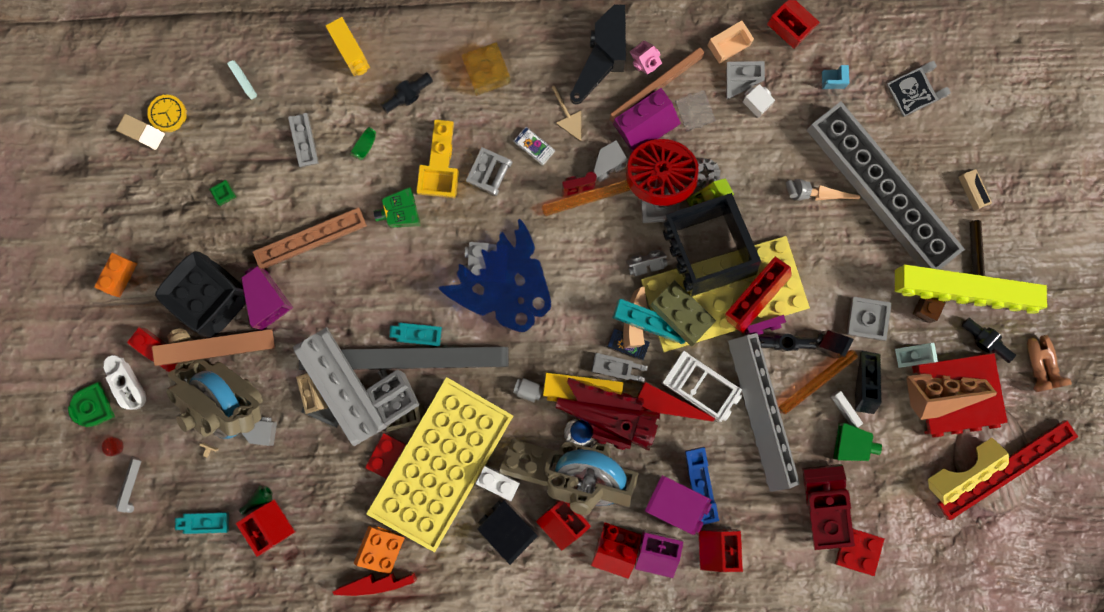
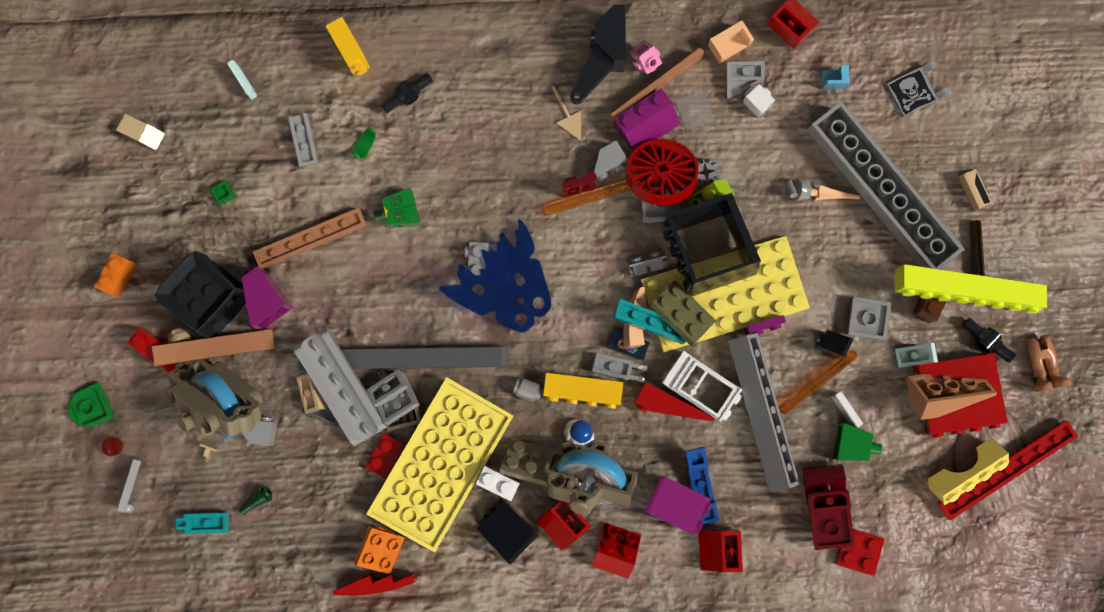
white piece [103,355,147,410] -> none
yellow tile [147,95,187,132] -> none
red slope [235,499,296,557] -> none
teal hinge [389,323,442,346] -> none
yellow plate [417,120,459,198] -> none
clear yellow brick [461,42,511,96] -> none
light grey plate [466,147,513,196] -> none
tile [514,127,555,166] -> none
dark red piece [555,377,660,451] -> none
magenta slope [635,530,684,578] -> none
red brick [725,256,792,333] -> none
black pin [758,334,816,352] -> none
black slope [855,351,882,414] -> none

